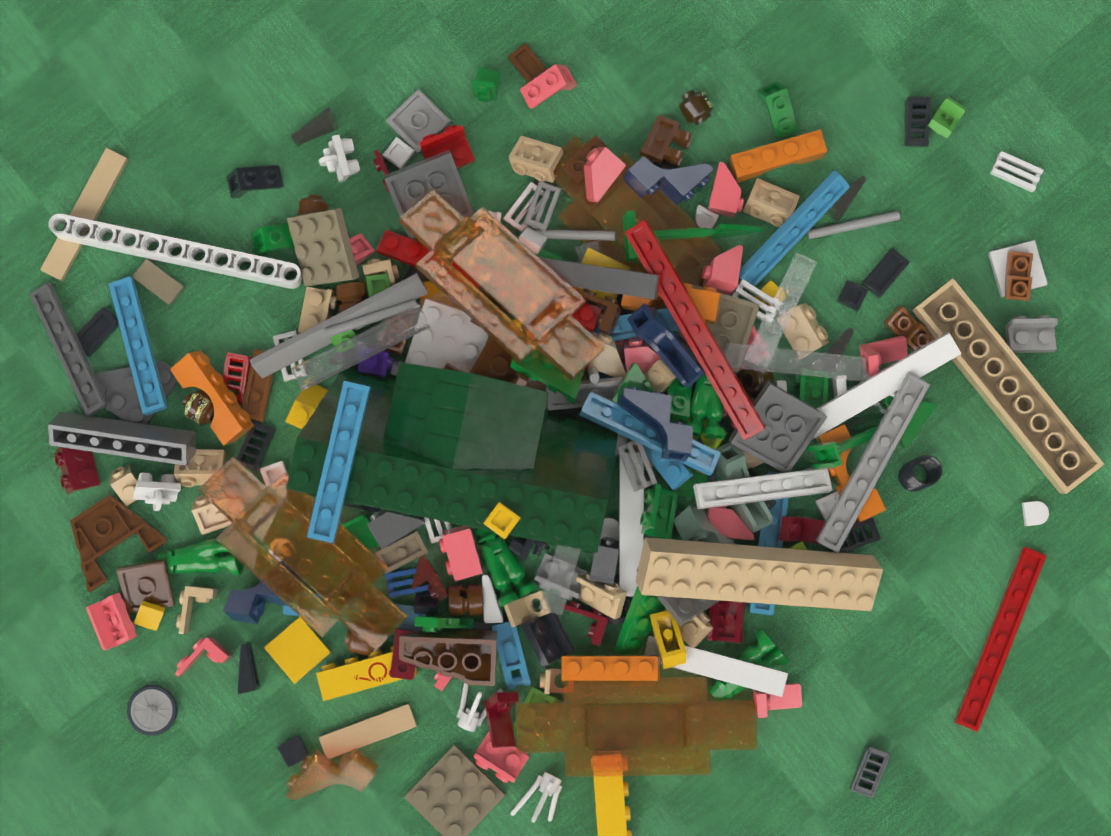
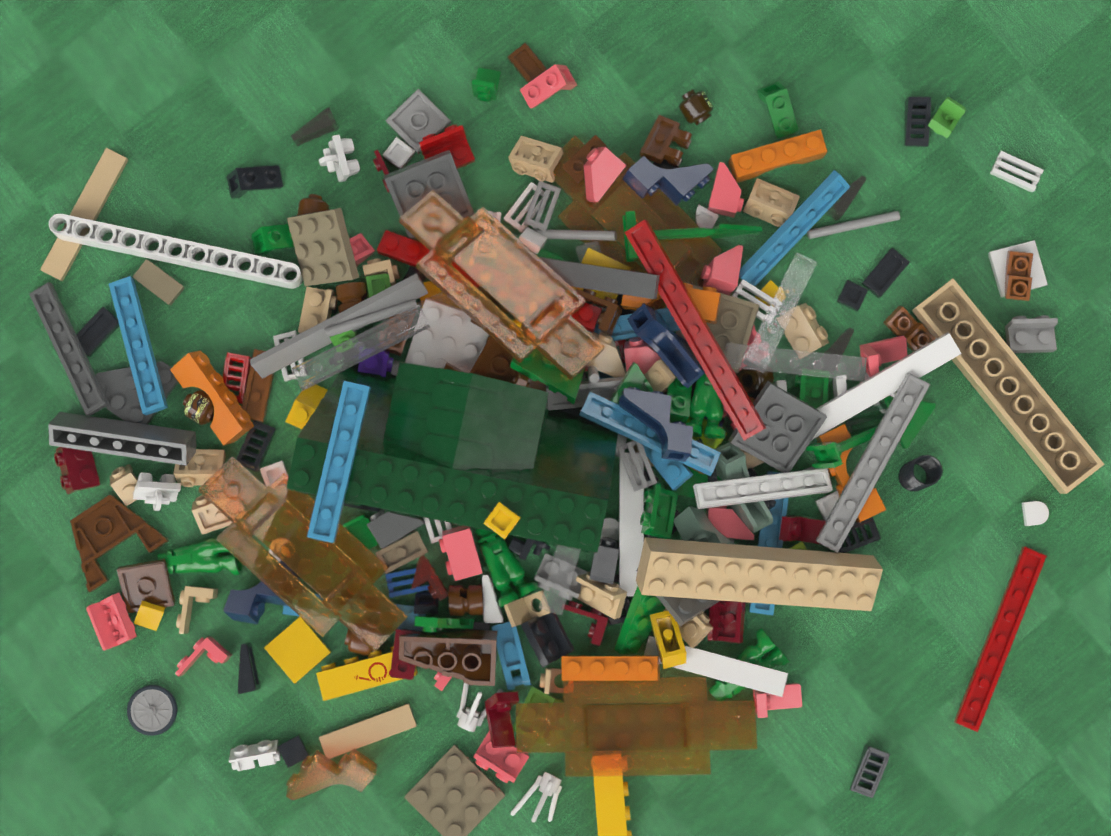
none -> white hinge [229,740,281,771]

